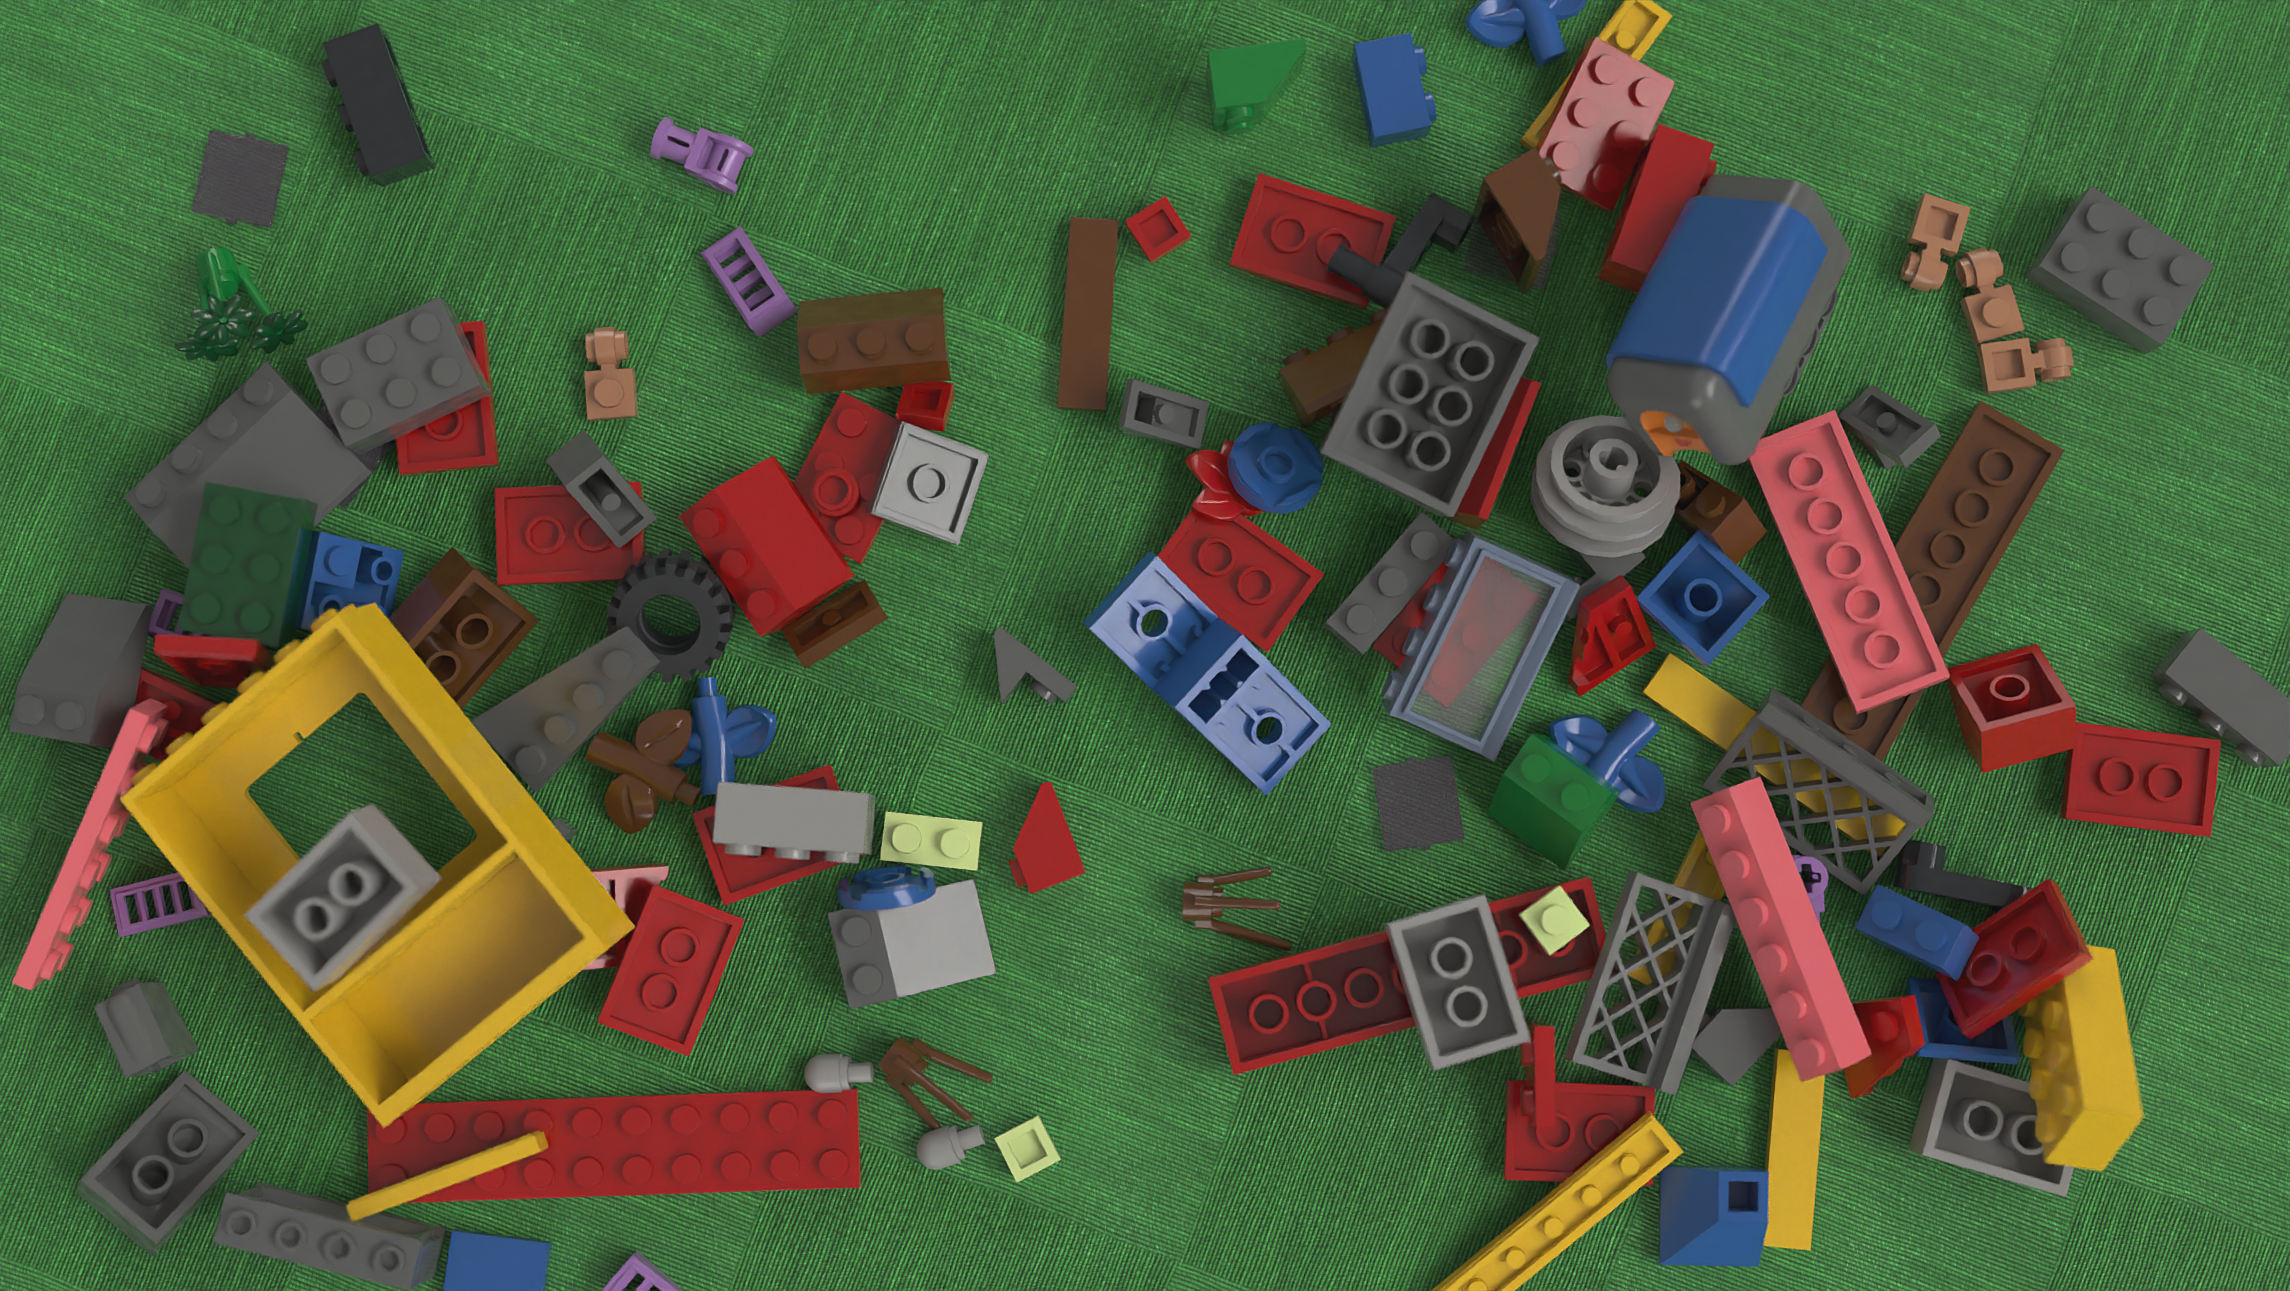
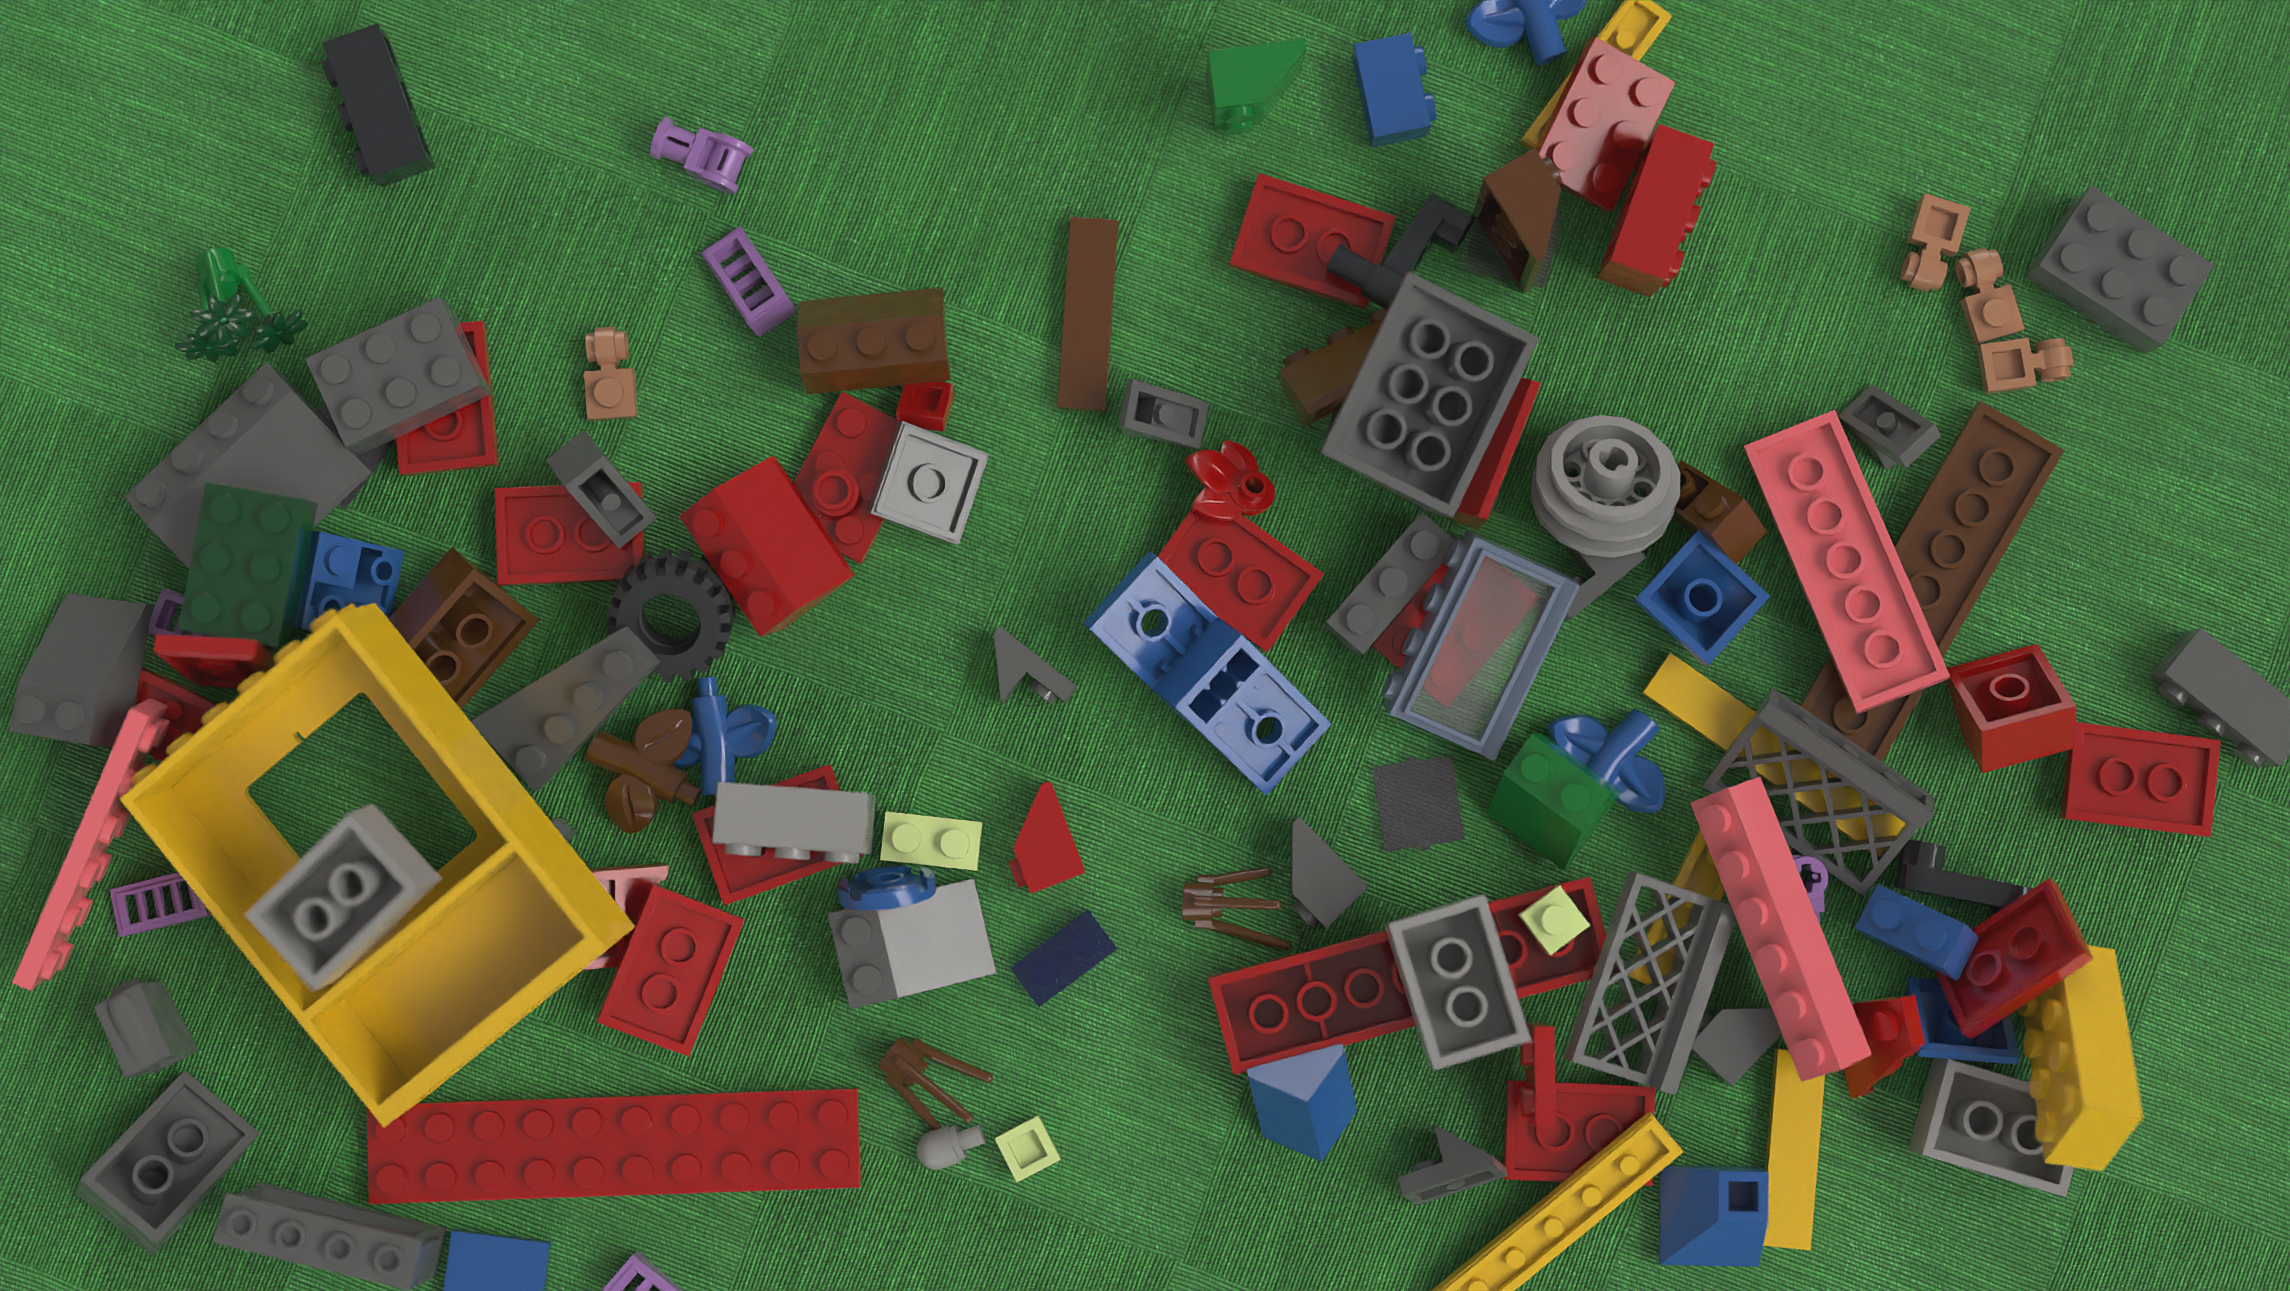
piece [192,130,289,228] -> none
yellow tile [346,1130,549,1221] -> none
reddish brown plate [782,579,888,669] -> none
light grey cylinder [804,1053,874,1093] -> none
red plate [1125,196,1191,264] -> none
blue tile [1227,422,1324,514] -> none
red wing [1568,575,1656,697] -> none
piece [1605,174,1852,465] -> none
none -> clear blue plate [1010,909,1118,1007]
none -> blue slope [1246,1044,1357,1162]
none -> dark grey slope [1290,817,1368,928]
none -> dark grey slope [1398,1126,1508,1205]

